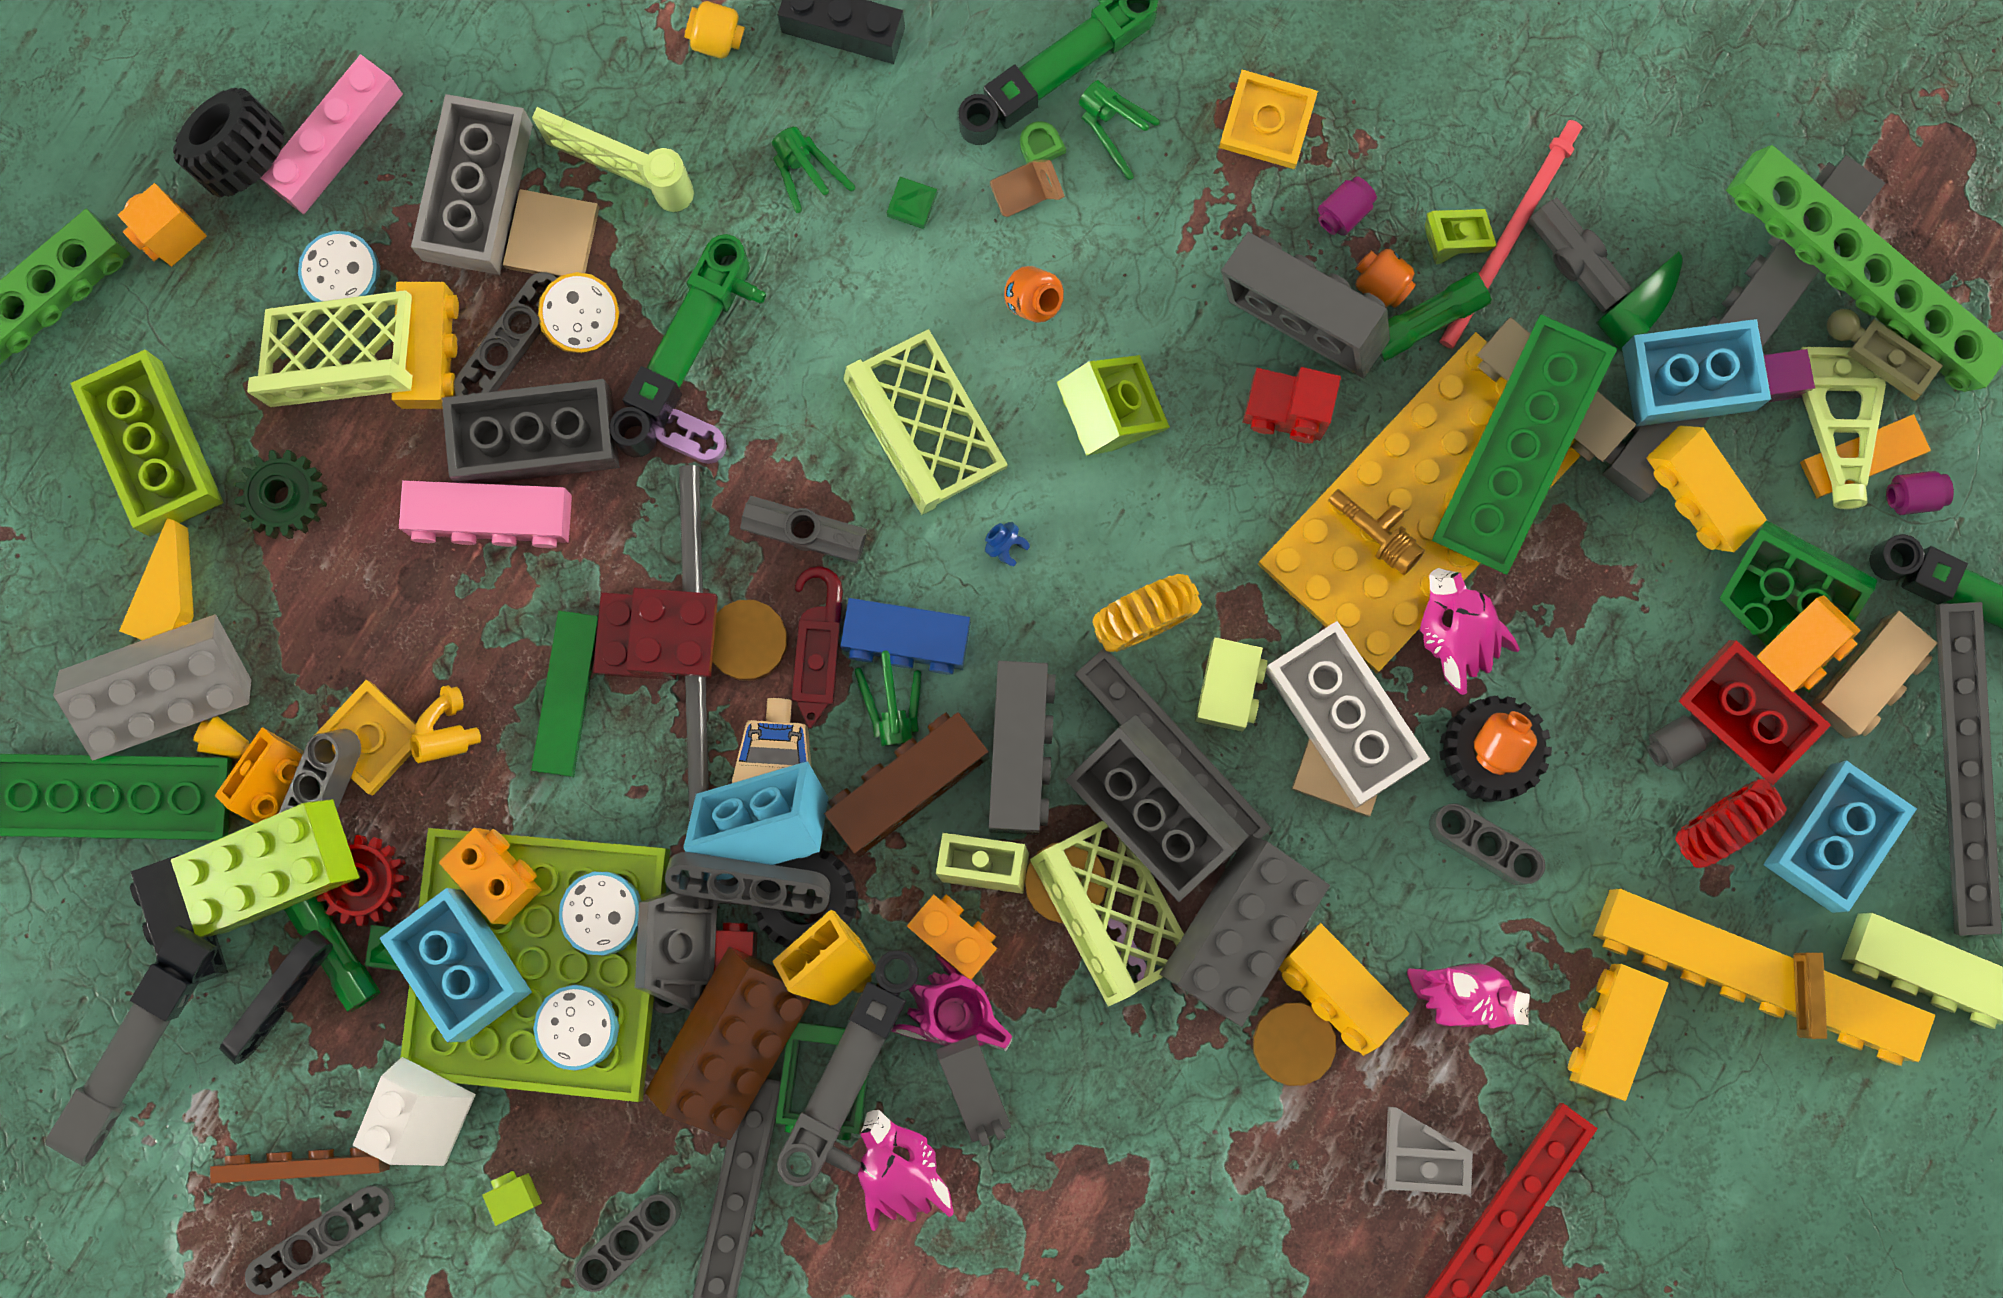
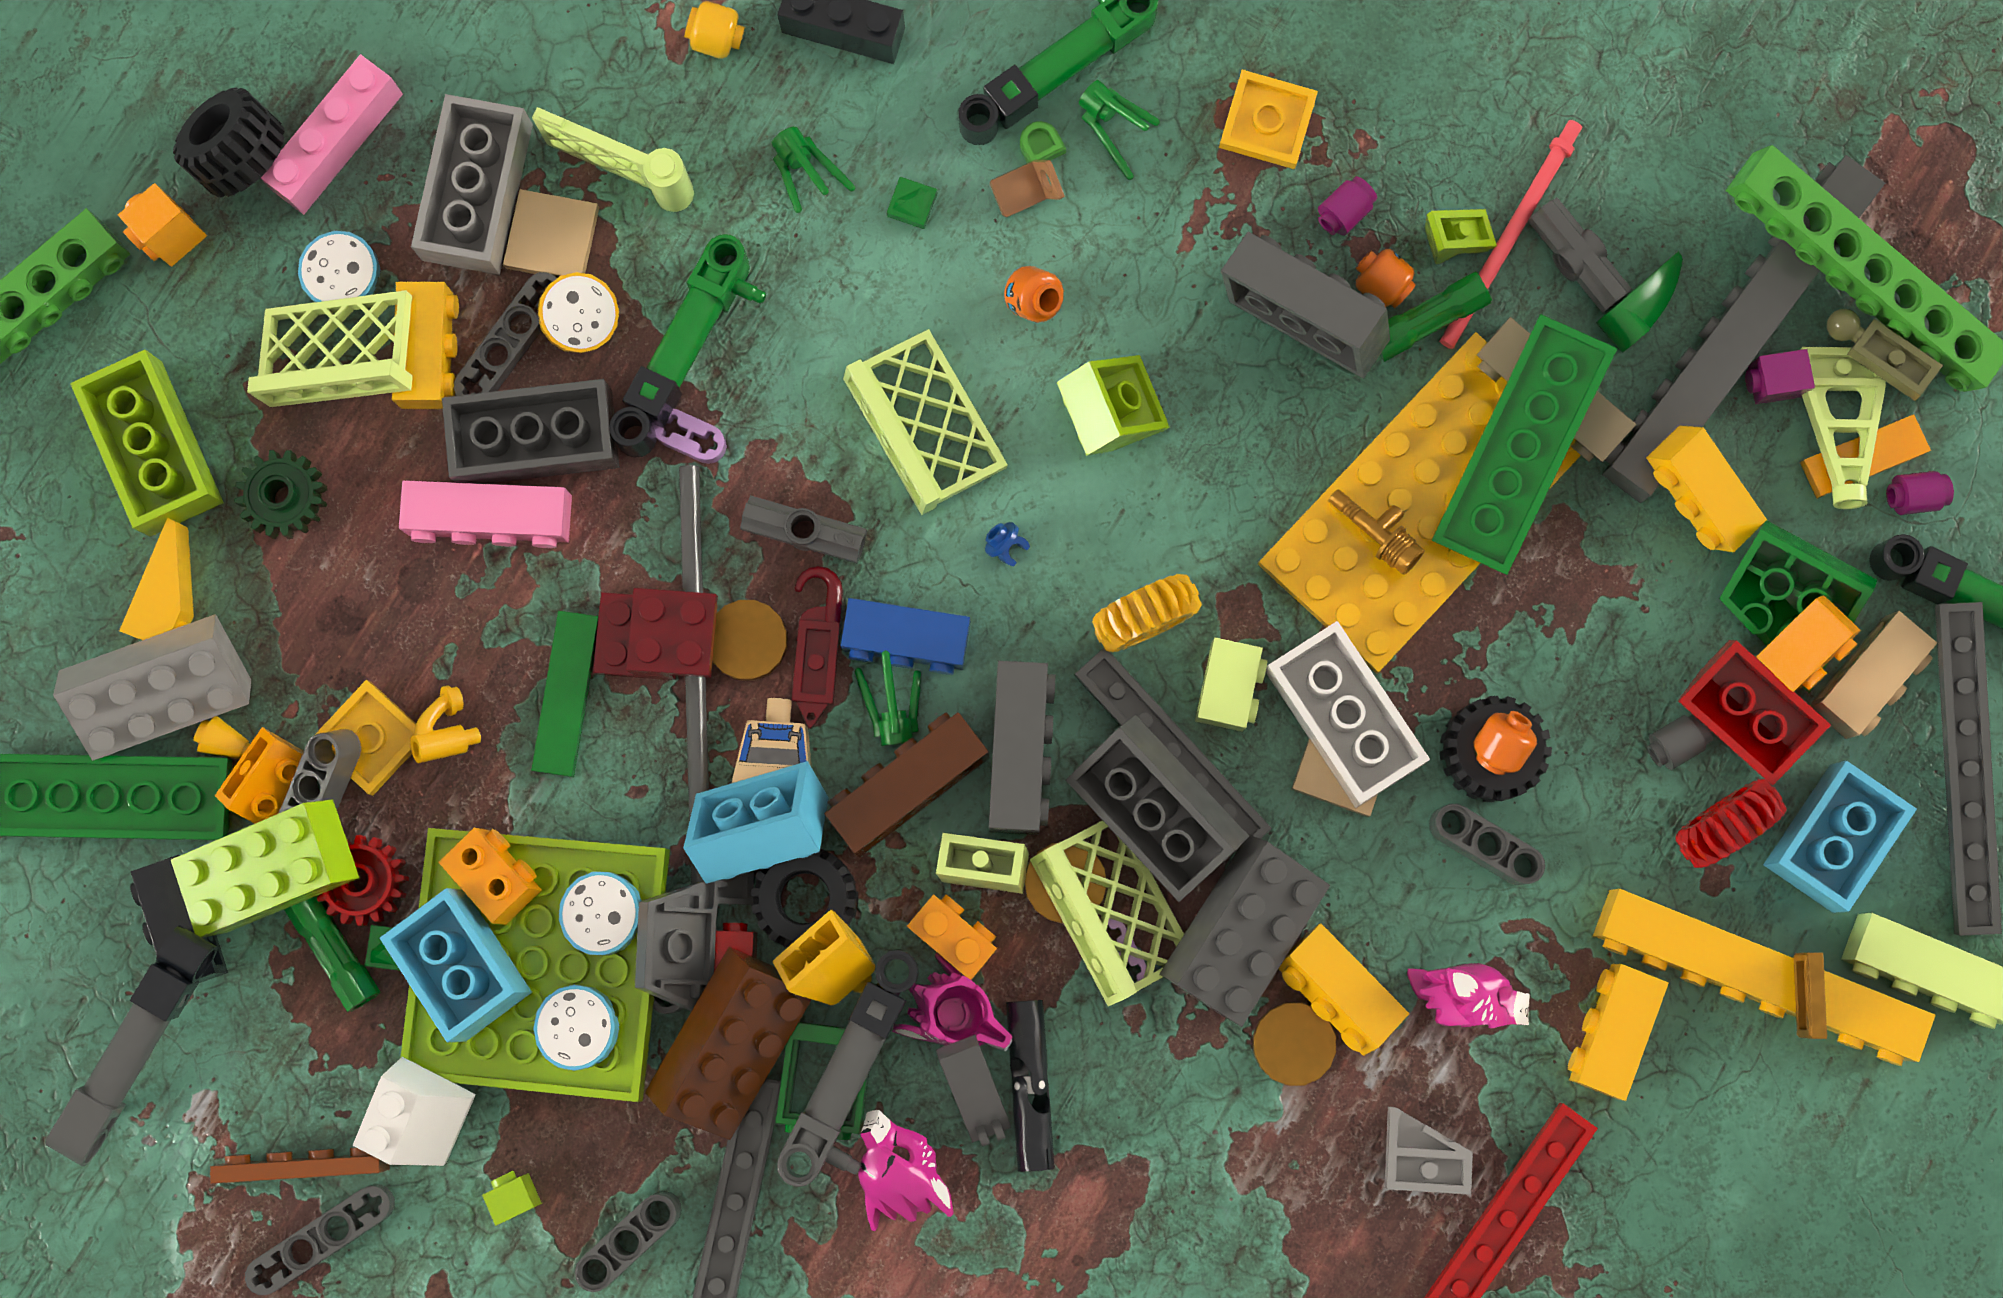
black beam [219,930,333,1065] -> none
dark grey beam [665,852,831,914] -> none
red brick [1242,367,1341,443] -> none
dark pink piece [1420,568,1520,695] -> none
medium azure brick [1622,319,1771,427] -> none
none -> black piece [1006,1000,1055,1172]

